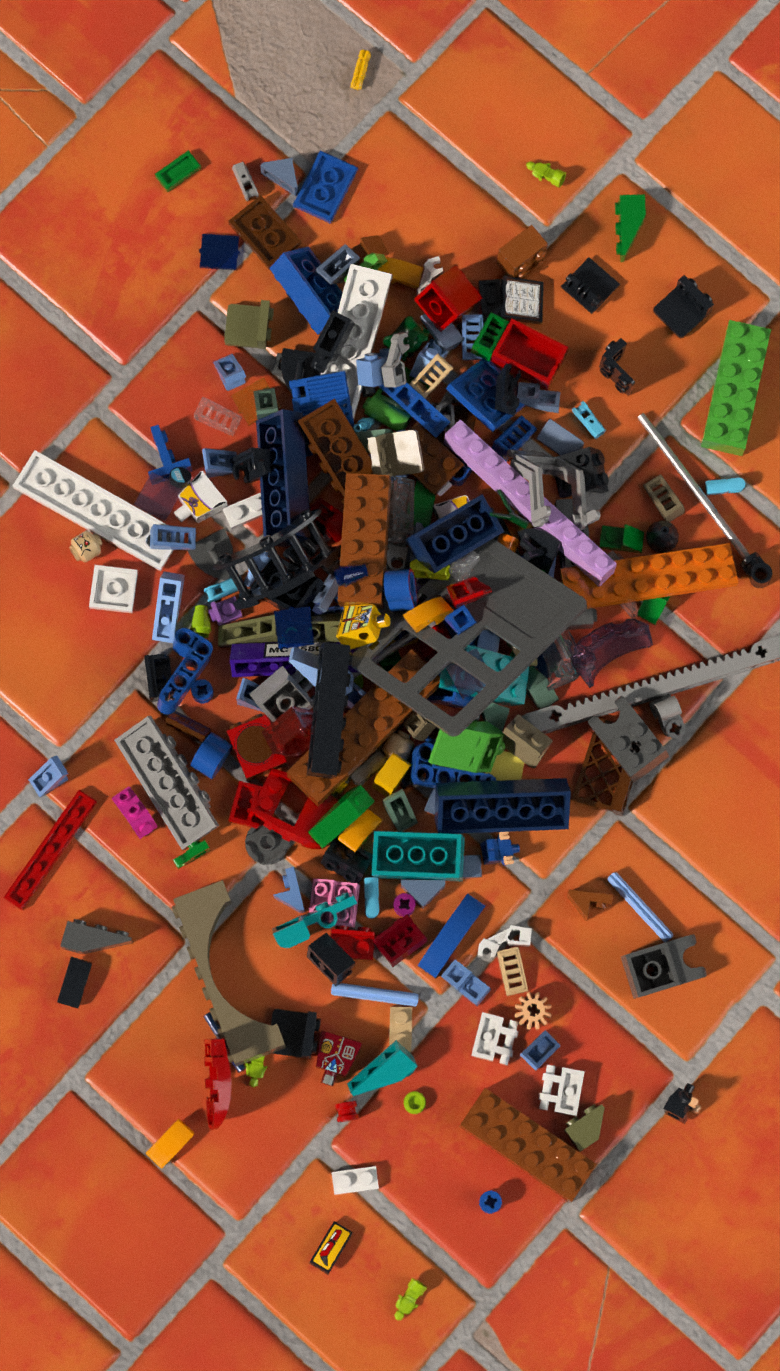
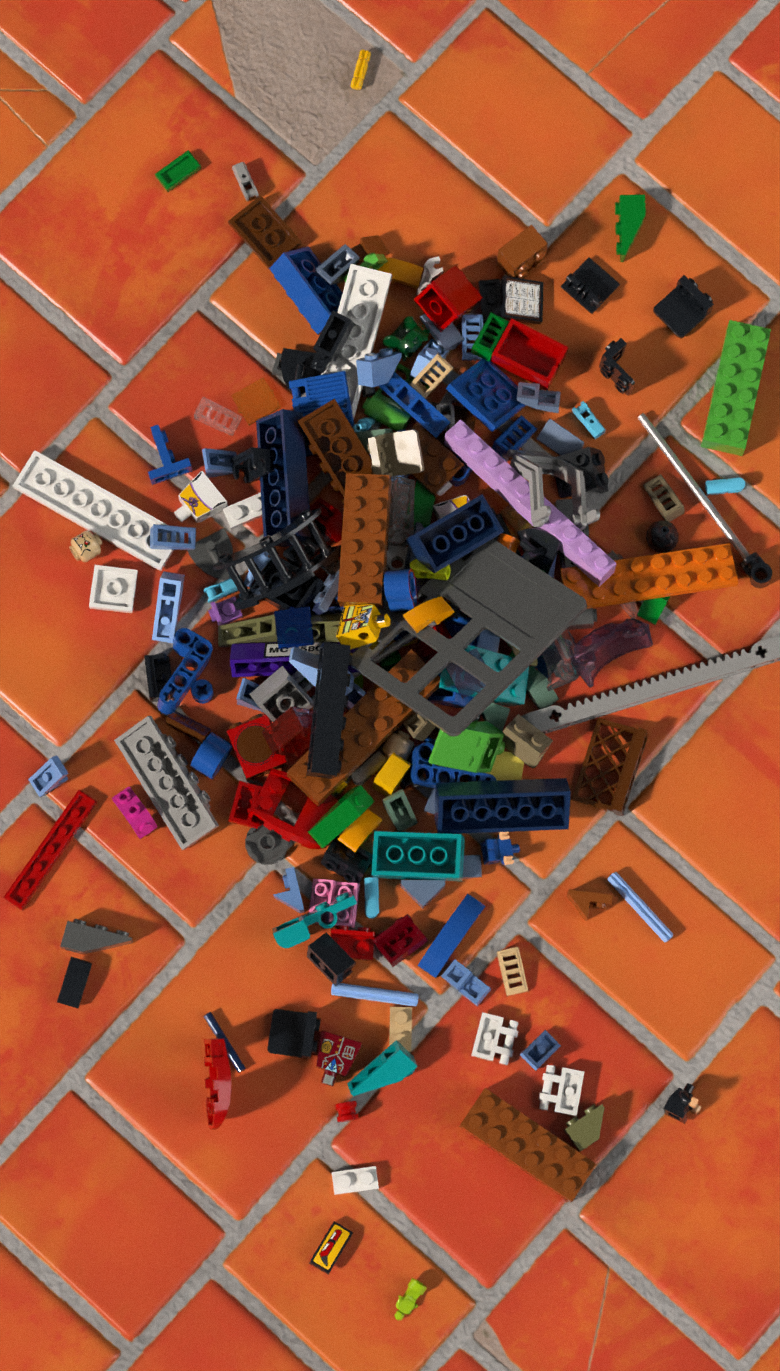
piece [134,472,183,521] -> none
light orange slope [145,1118,195,1169] -> none
black tile [169,467,191,488] -> none
dark tan arch [171,880,286,1067] -> none
green plate [173,840,210,869] -> none
lime cone [190,605,212,638] -> none
clear blue piece [199,234,240,270] -> none
medium blue slope [213,354,246,391] -> none
olive bracket [224,300,274,349] -> none
lime piece [245,1056,267,1087] -> none
sand green slope [254,388,278,420] -> none
sand blue slope [260,158,298,196] -> none
blue tile [293,150,358,224] -> none
clear blue cone [334,564,368,587] -> none
light grey piece [381,332,409,387] -> none
magenta wheel [393,893,416,917] -> none
lime tile [404,1091,426,1114] -> none
blue slope [444,605,477,635] -> none
red slope [446,576,492,609] -> none
clear cone [449,551,480,581] -> none
white piece [478,925,532,958] -> none
blue wheel [479,1191,502,1214] -> none
dark green plant [490,489,529,529] -> none
black hinge [495,363,521,416] -> none
light nougat gear [514,992,552,1030] -> none
lime piece [526,161,566,188] -> none
dark grey brick [588,696,669,783] -> none
green slope [599,524,644,553] -> none
dark grey brick [621,934,707,999] -> none
light grey piece [649,694,685,739] -> none

